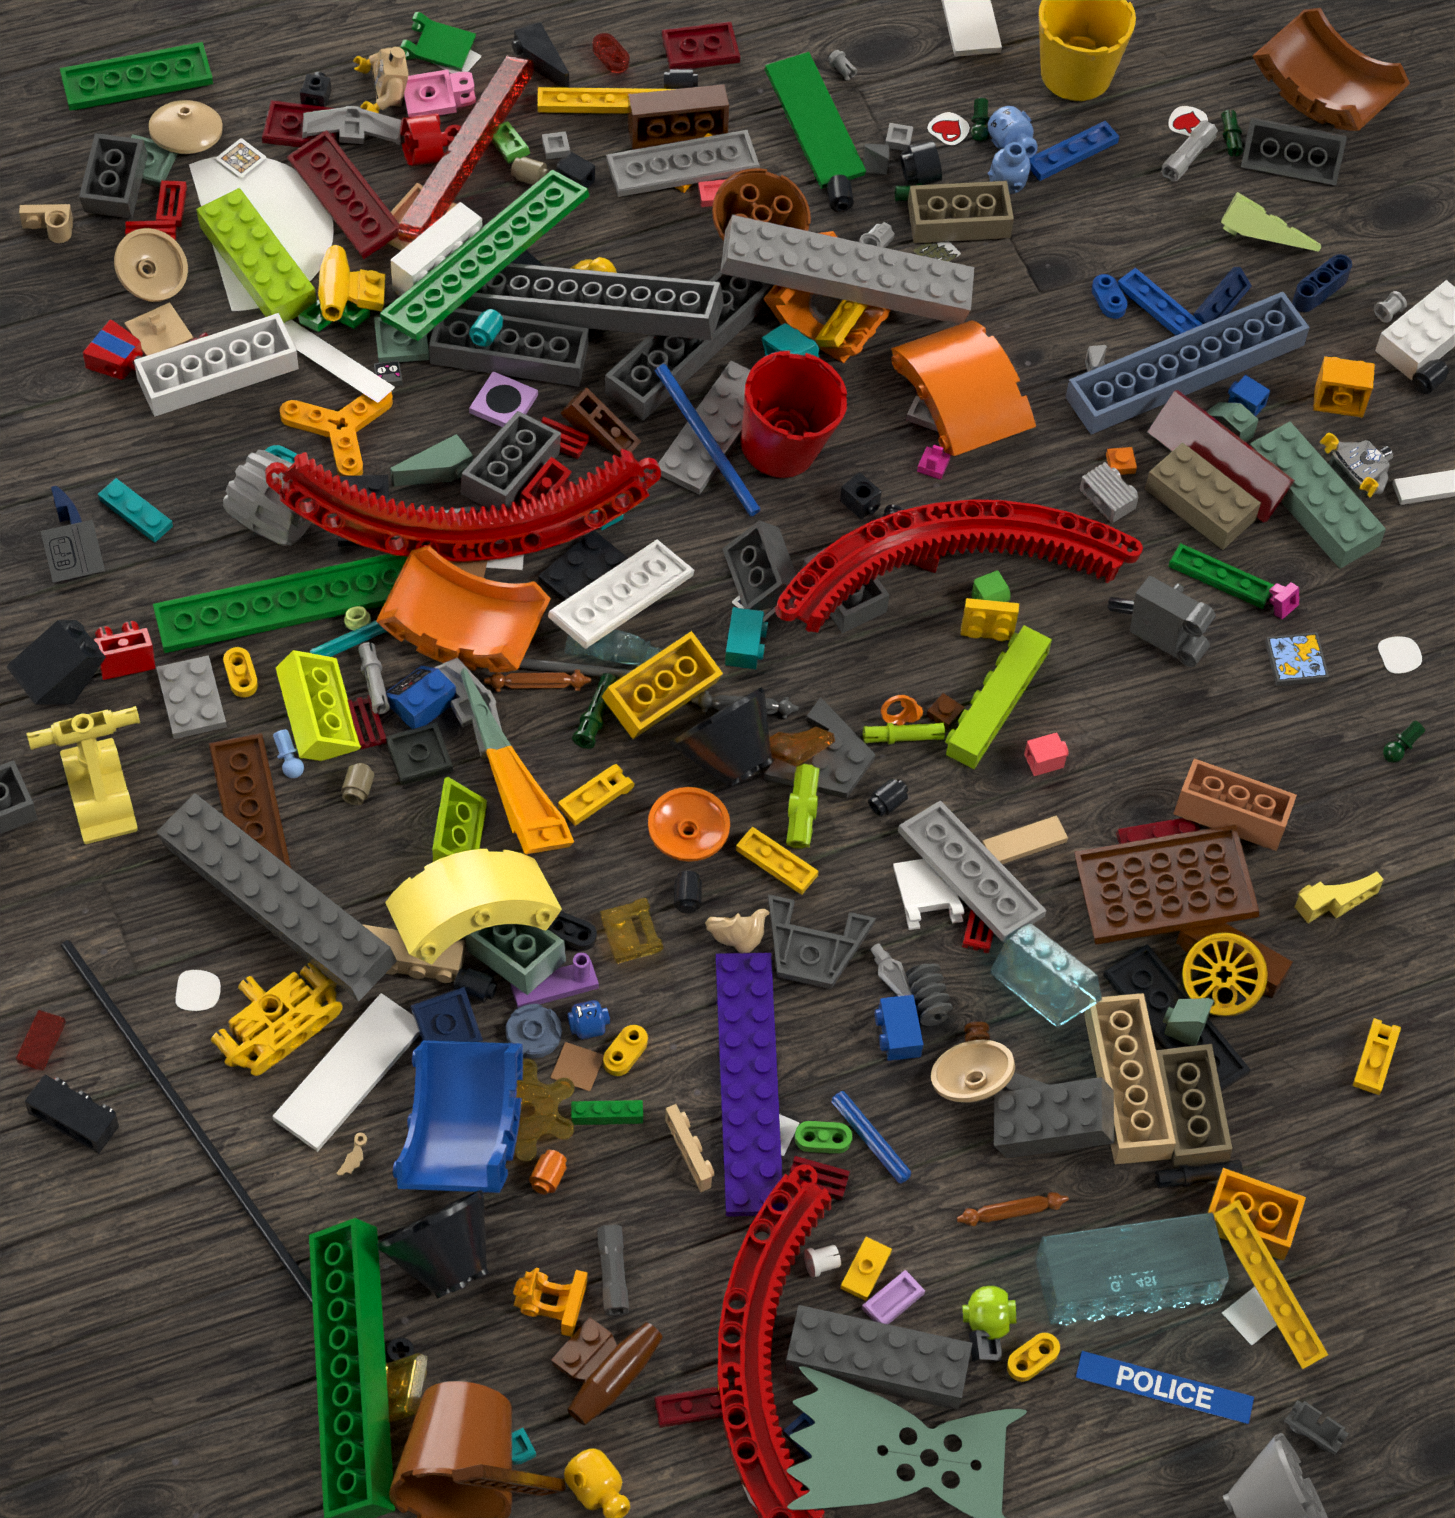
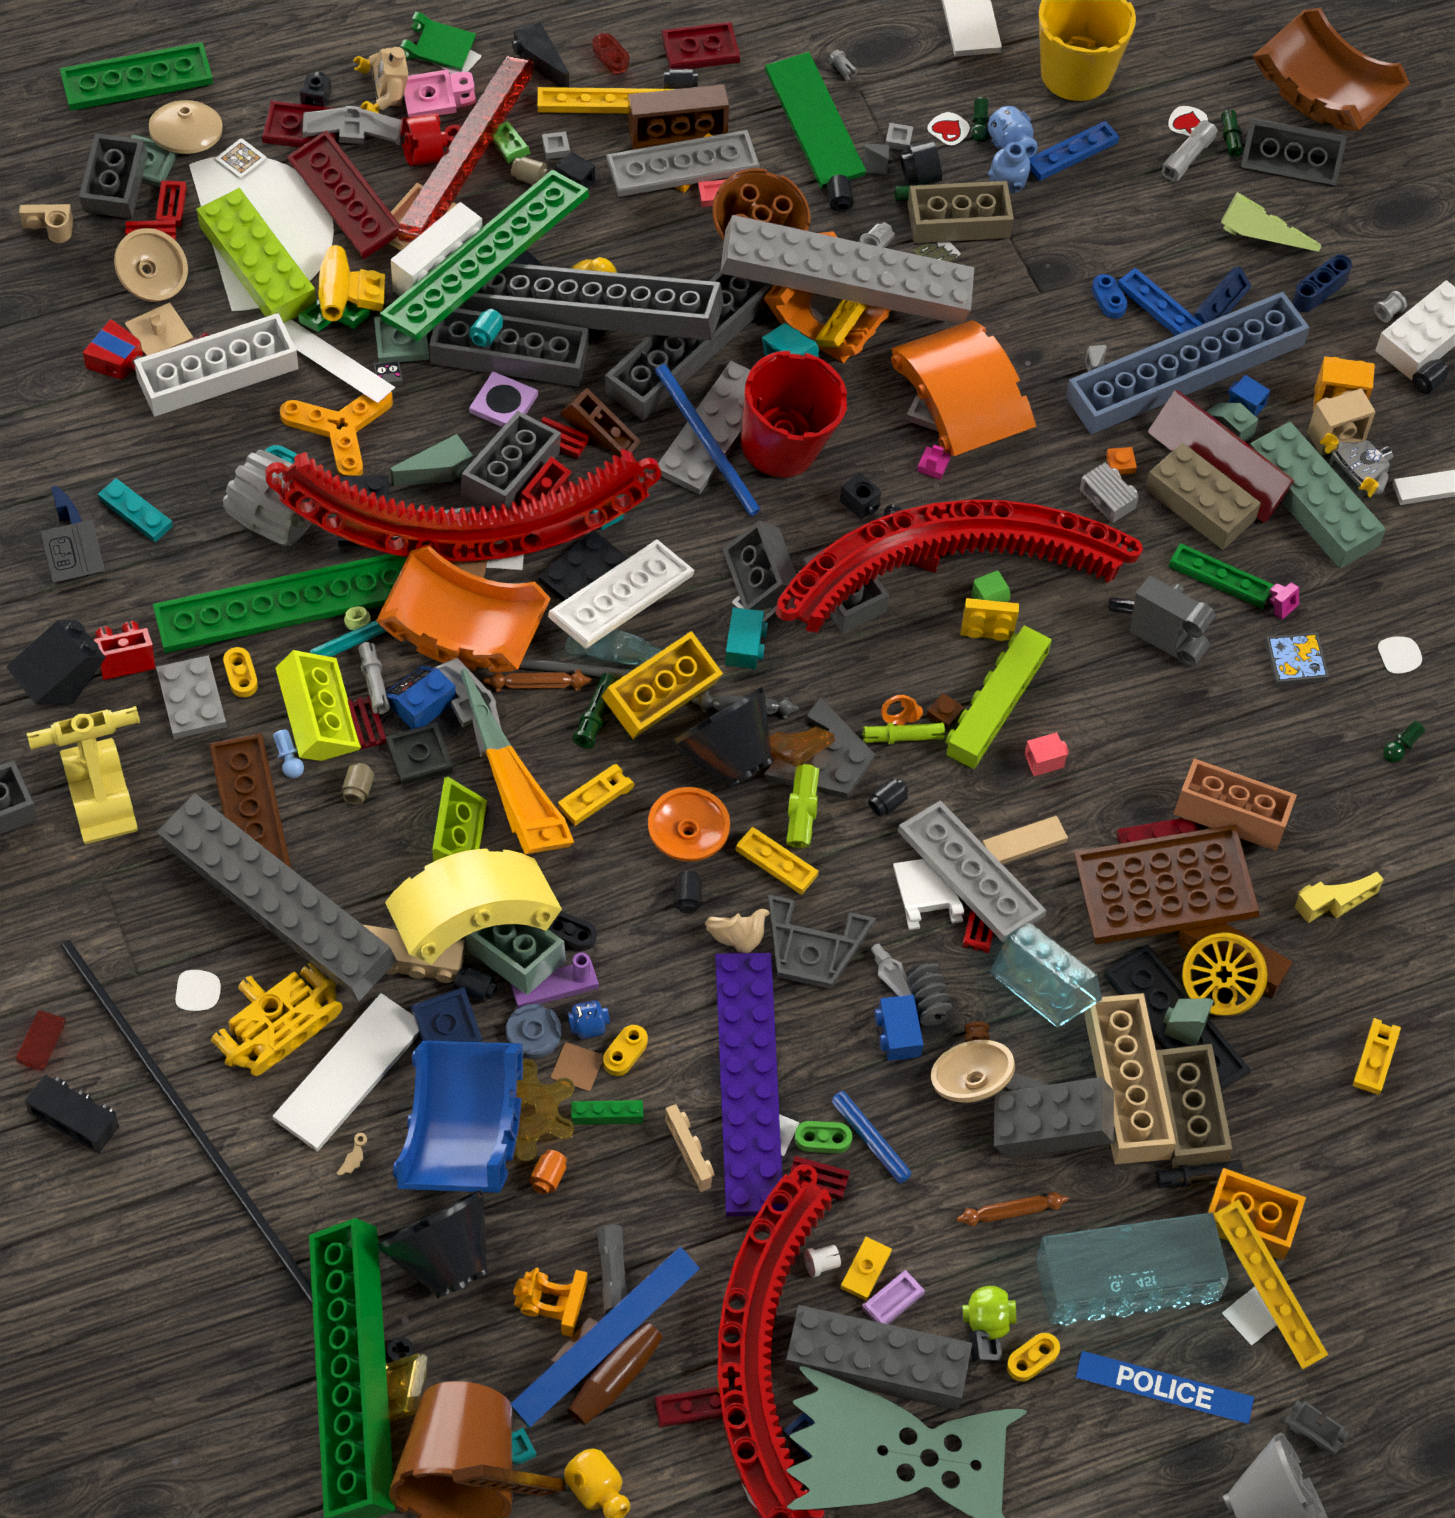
clear yellow plate [600,898,664,964] -> none
none -> blue tile [511,1247,700,1428]
none -> tan brick [1307,388,1375,456]

